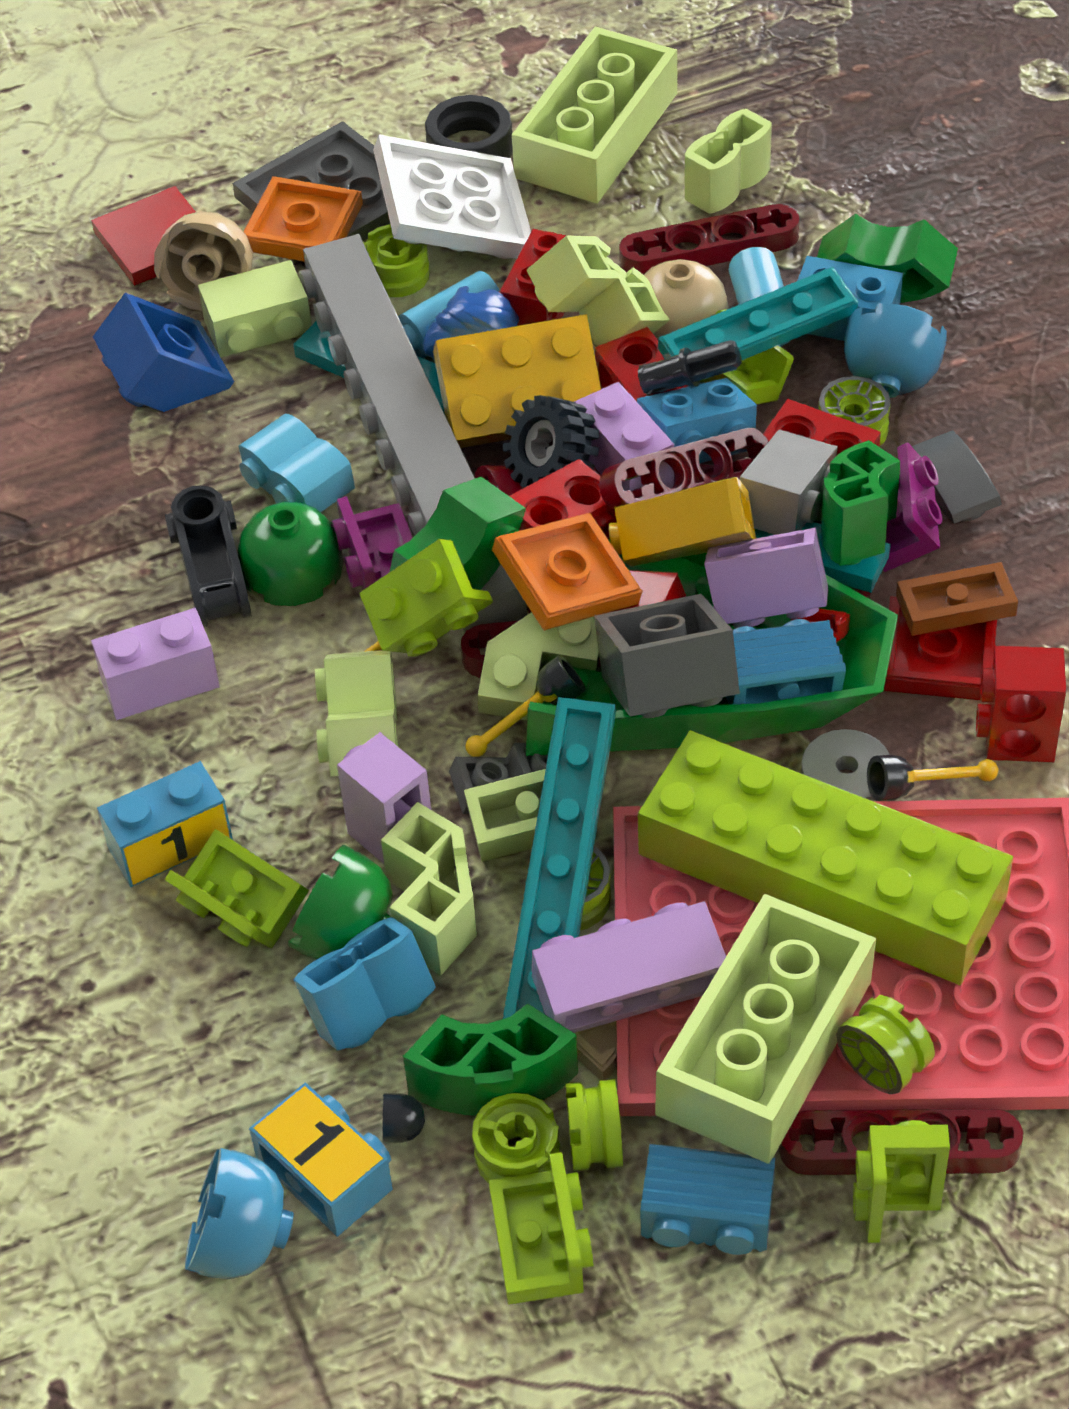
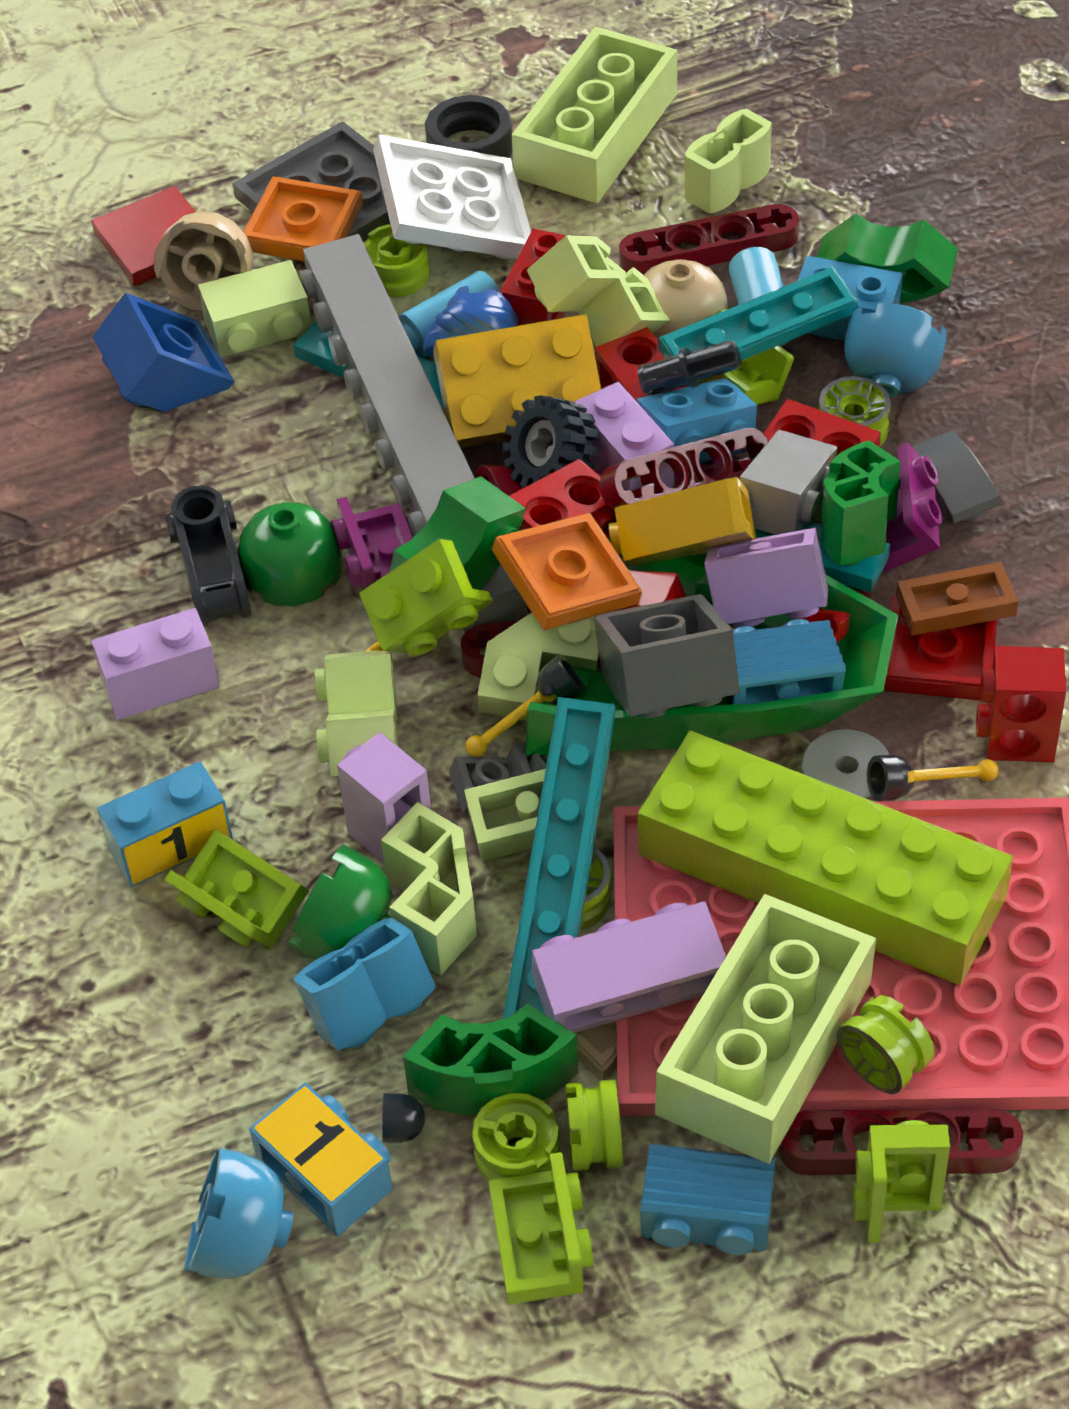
medium azure brick [238,414,355,513] -> none

